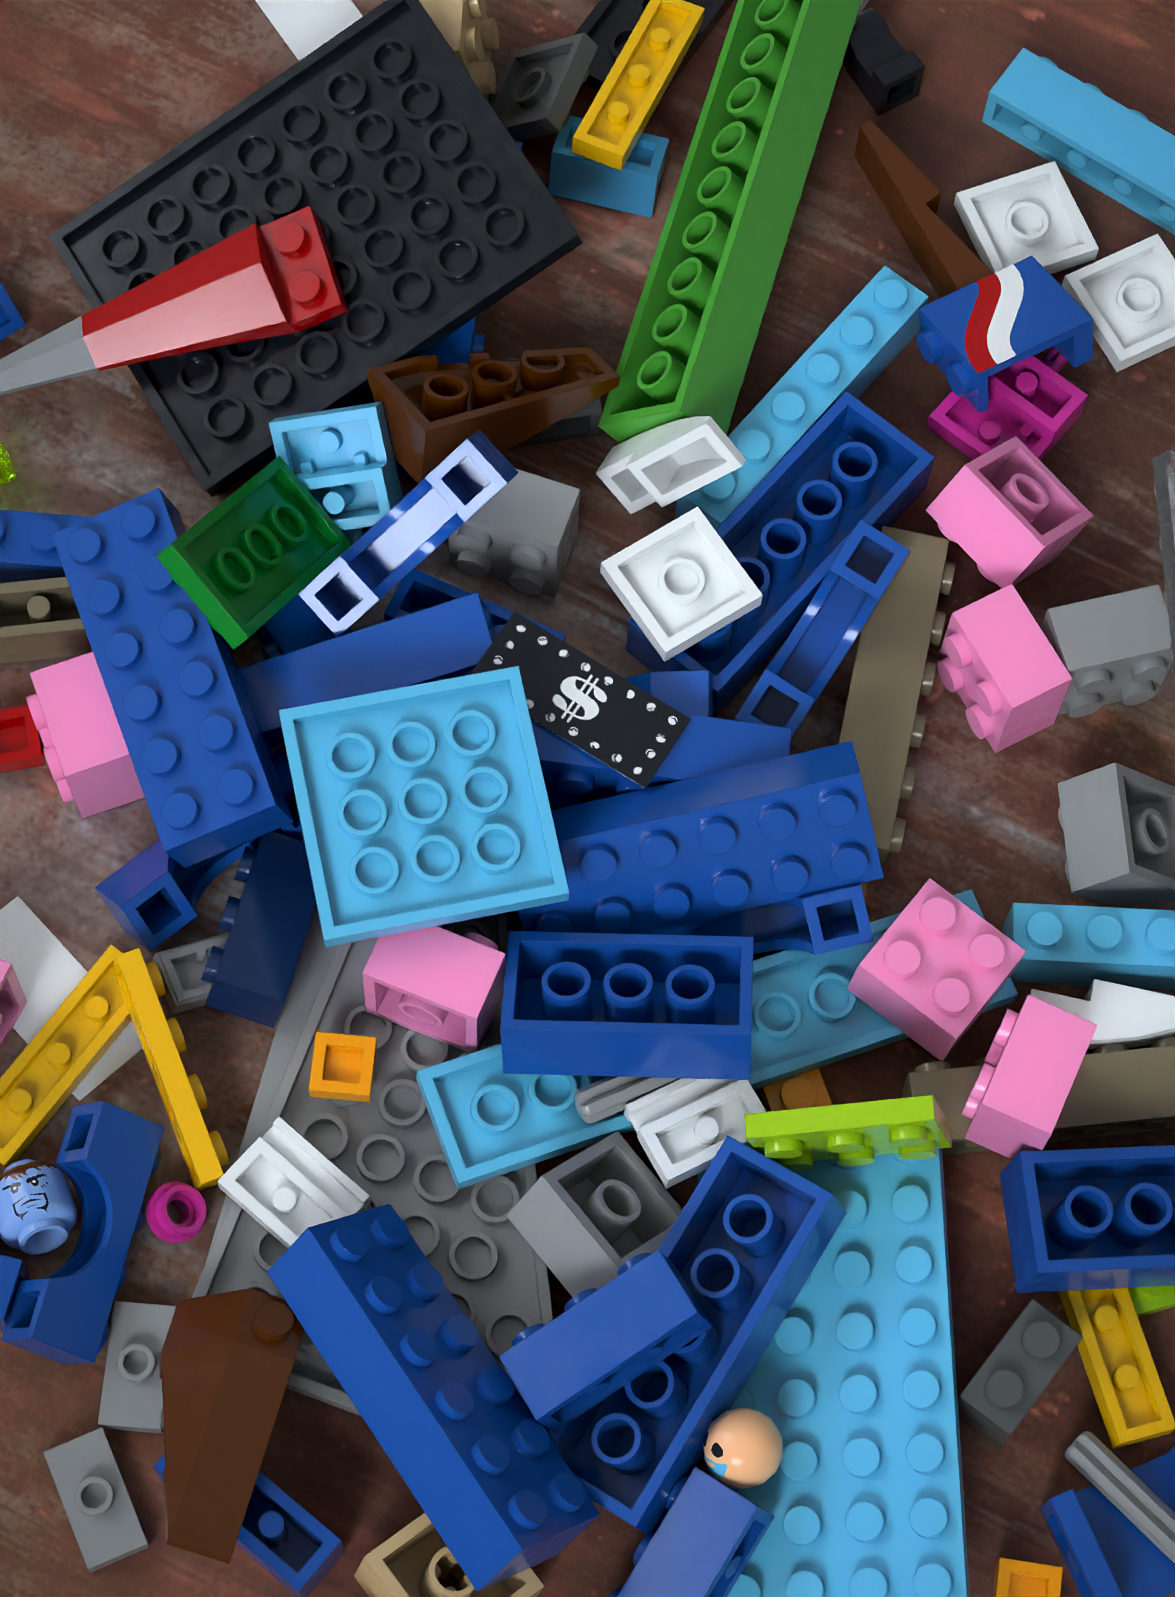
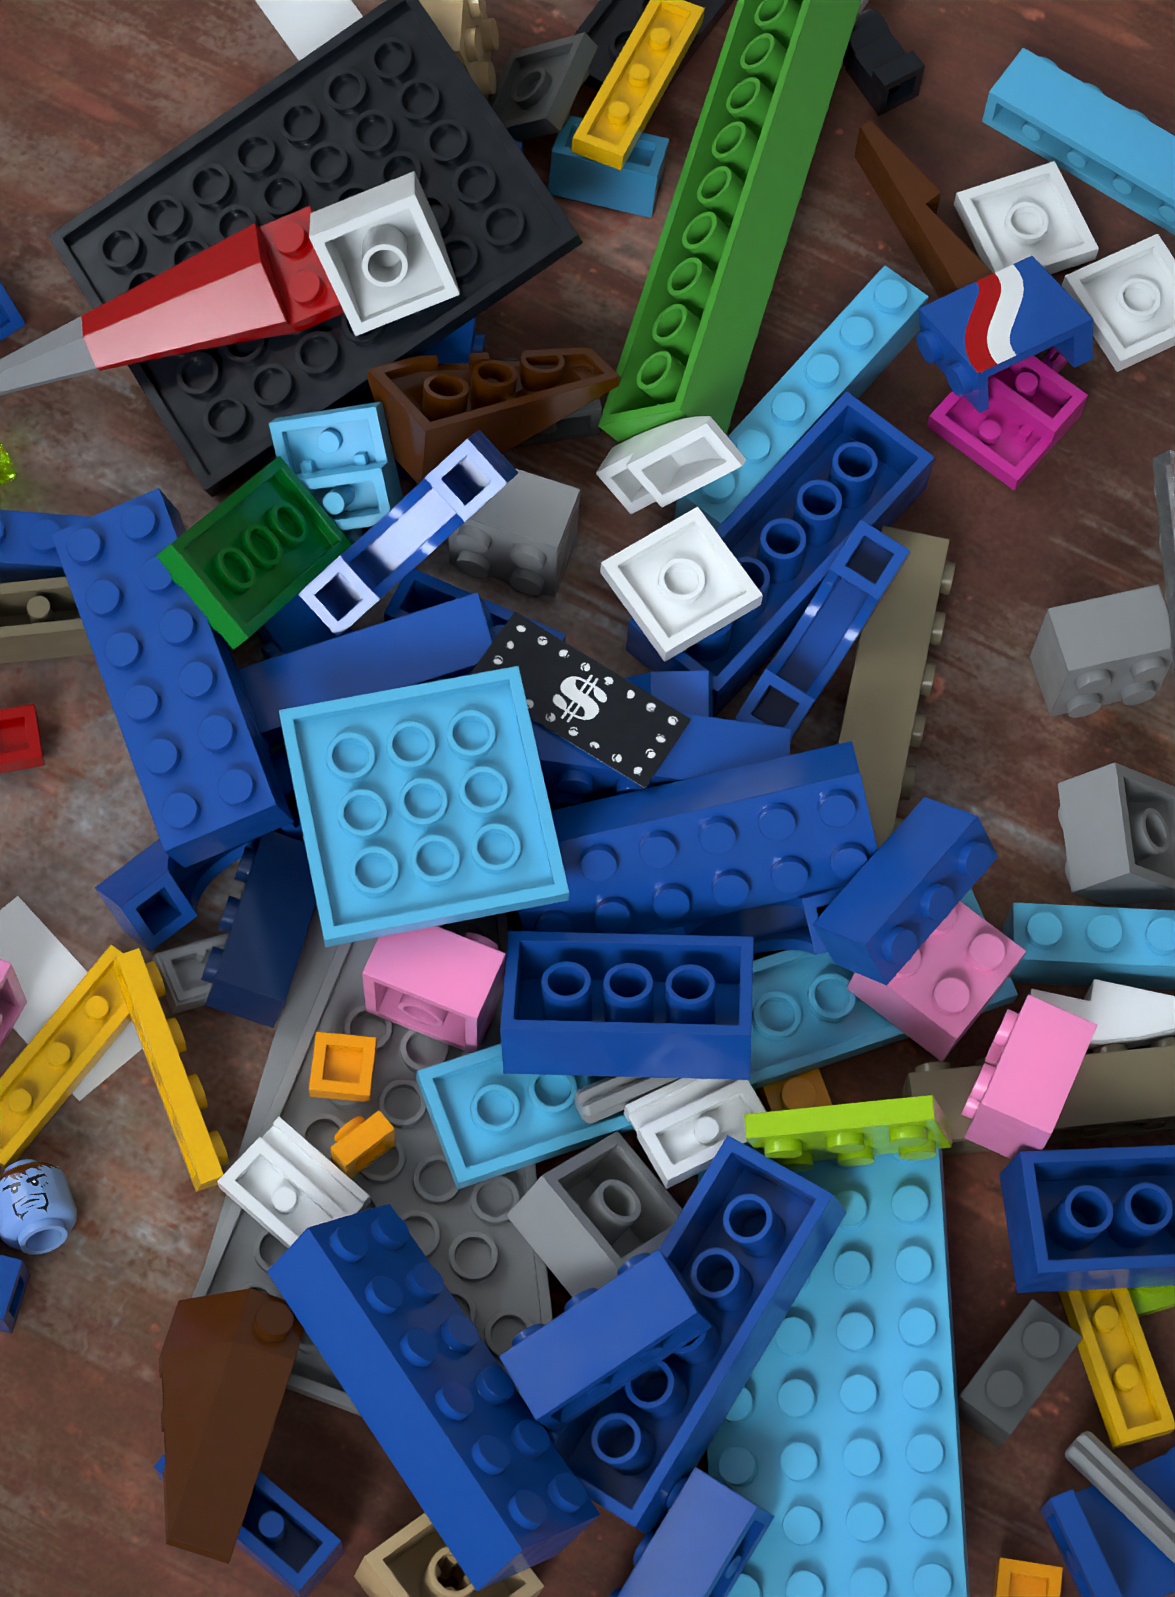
blue arch [1,1101,165,1364] -> none
bright pink brick [26,652,145,819] -> none
light grey plate [43,1427,150,1573] -> none
light grey plate [98,1301,176,1434] -> none
dark pink plate [146,1181,207,1244] -> none
light nougat piece [703,1407,783,1489] -> none
bright pink brick [926,436,1094,589] -> none
bright pink brick [936,584,1072,753] -> none
none -> white slope [309,171,460,336]
none -> light orange plate [330,1110,396,1179]
none -> blue brick [813,797,998,986]

